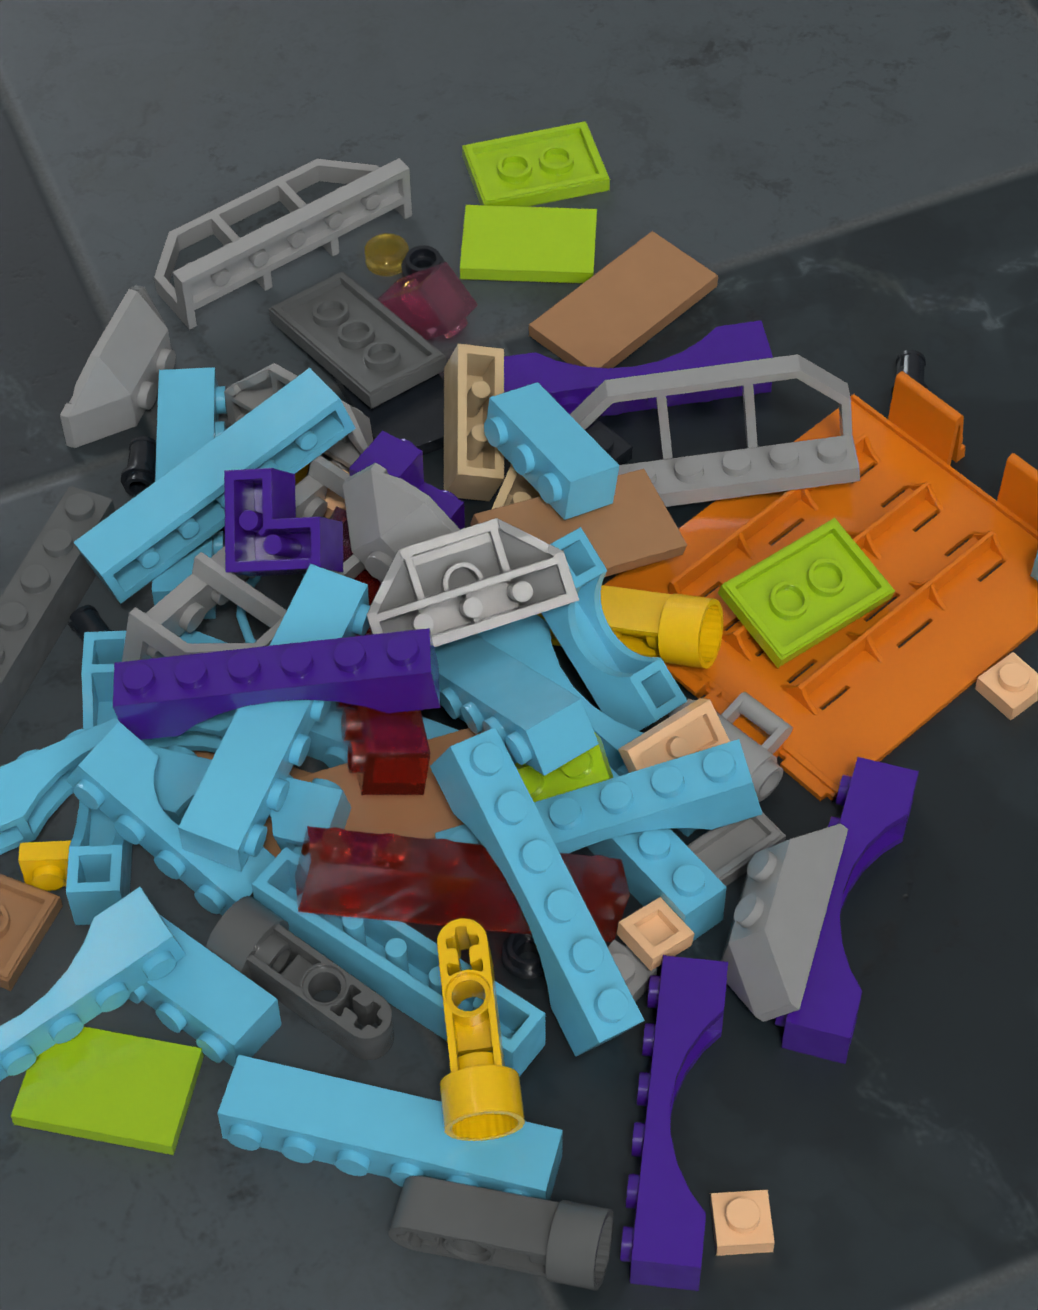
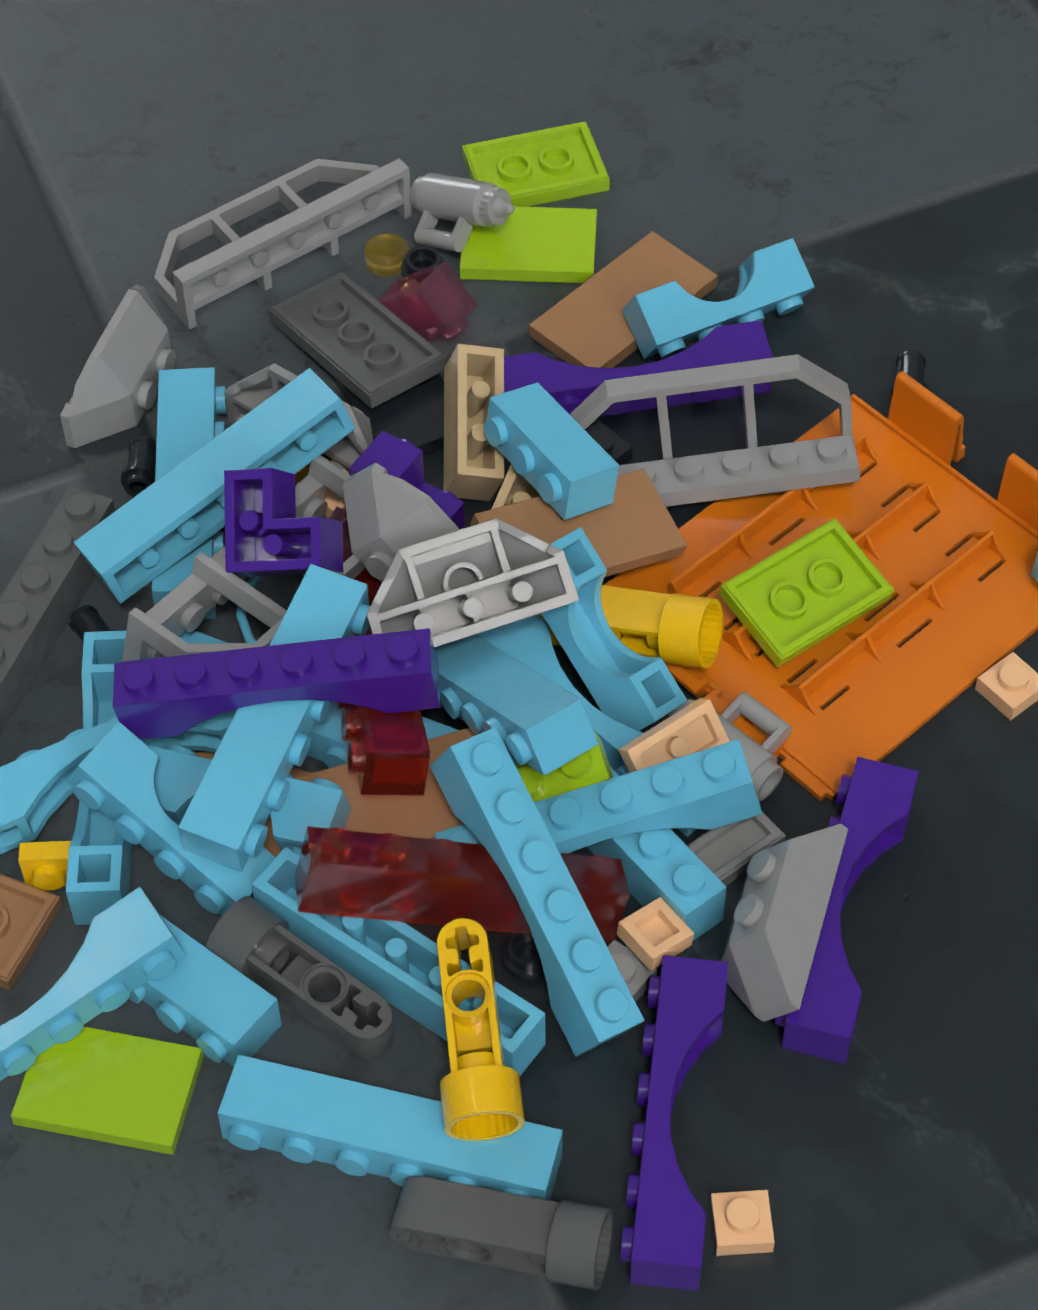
none -> light grey piece [410,173,515,252]
none -> medium azure arch [622,238,815,359]

